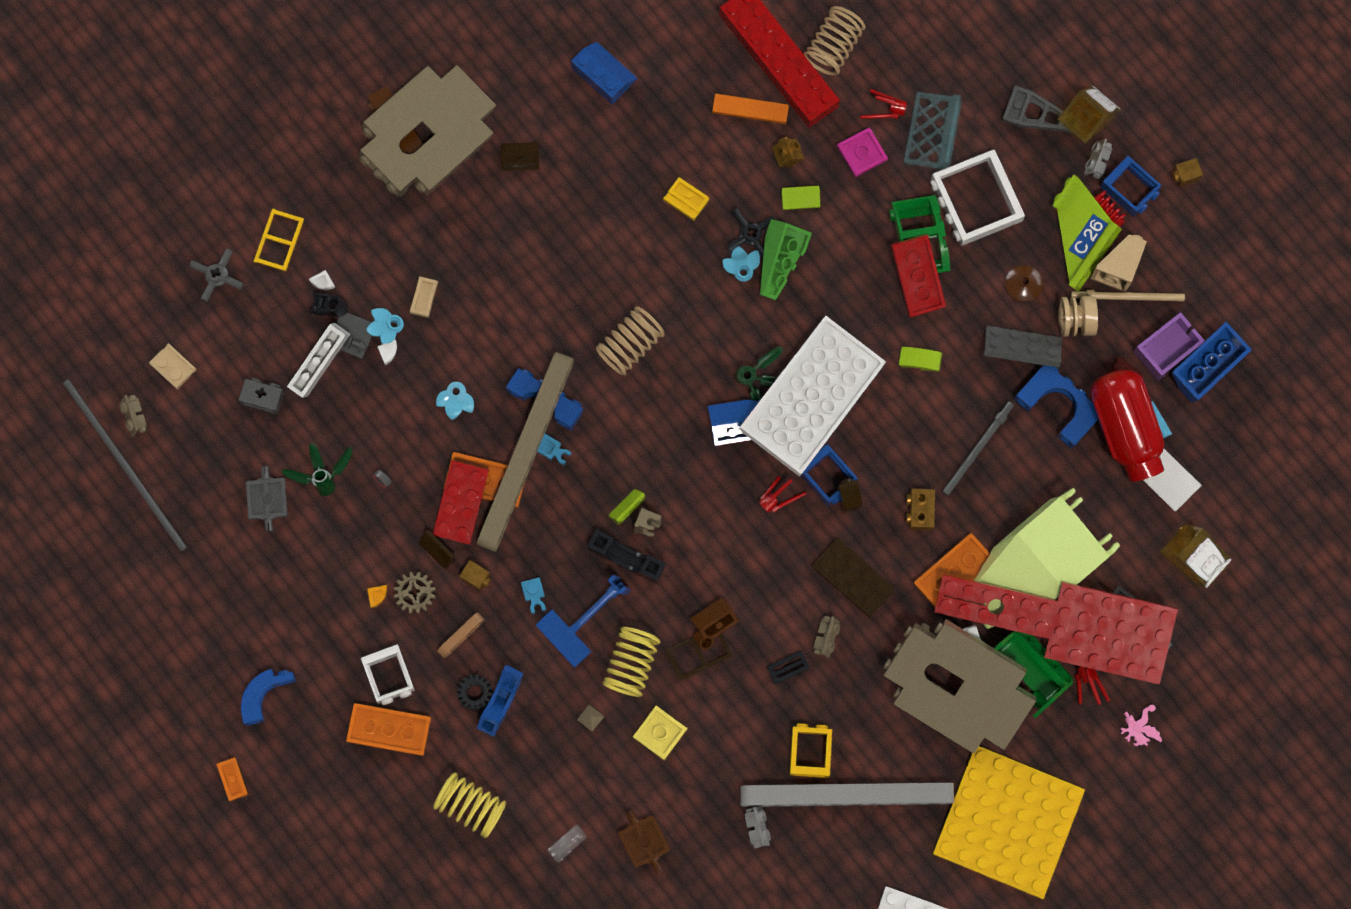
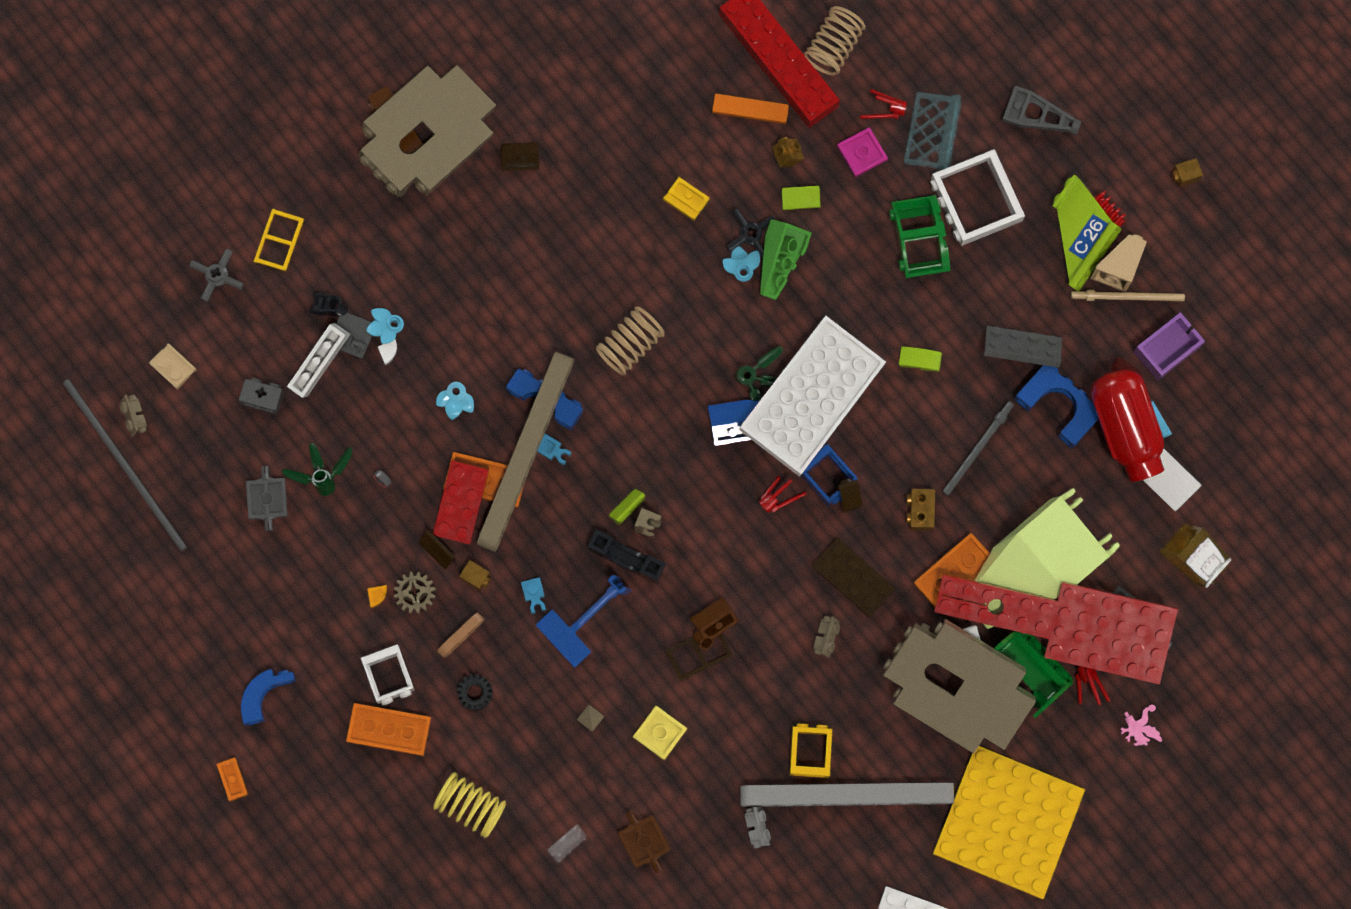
white tile [309,270,335,290] -> none
tan tile [410,276,438,318] -> none
blue arch [477,665,524,737] -> none
blue slope [571,42,637,105] -> none
light yellow piece [603,627,660,697] -> none
black tile [766,650,810,685] -> none
red tile [891,234,946,317] -> none
reddish brown dish [1005,265,1043,302] -> none
clear yellow slope [1057,85,1121,144] -> none
tan wheel [1058,296,1098,337] -> none
light grey hinge [1084,138,1112,179] -> none
blue window [1100,156,1162,217] -> none
blue slope [1172,322,1252,403] -> none

